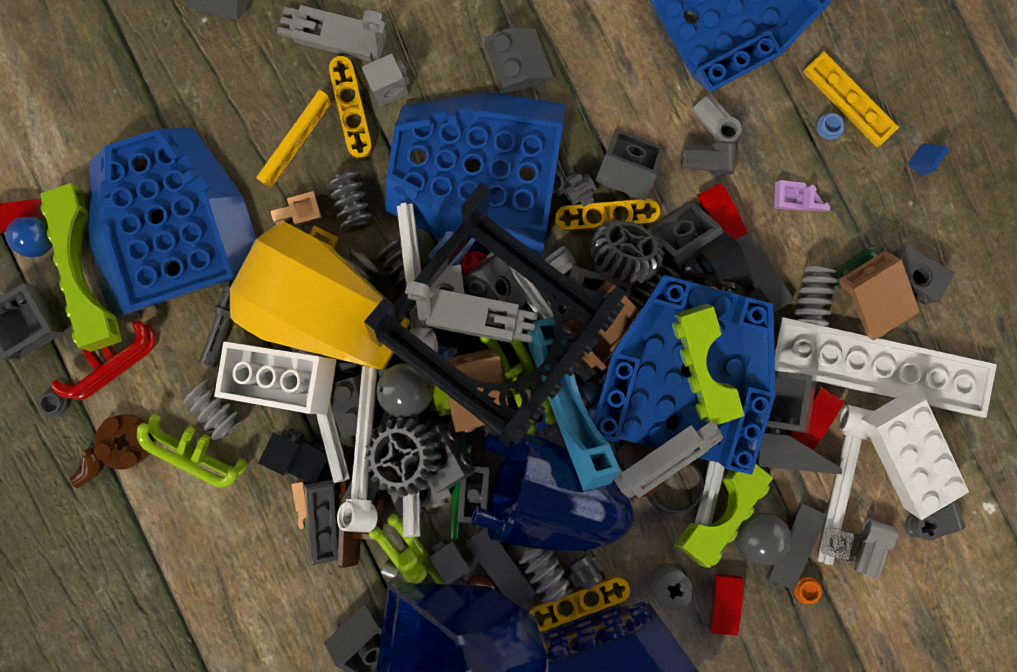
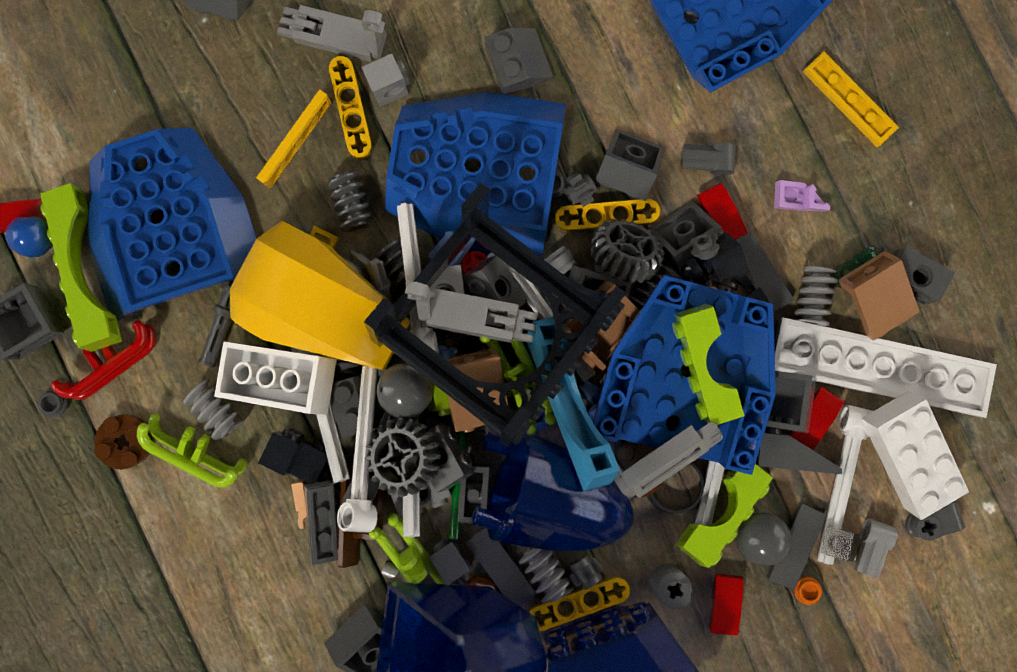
reddish brown arm [70,448,101,488] -> none
light nougat plate [270,191,322,226] -> none
light grey piece [692,94,742,144] -> none
medium blue plate [816,113,844,140] -> none
blue slope [908,144,949,176] -> none
none -> light grey axle [367,258,394,305]
none -> dark grey plate [690,233,719,260]

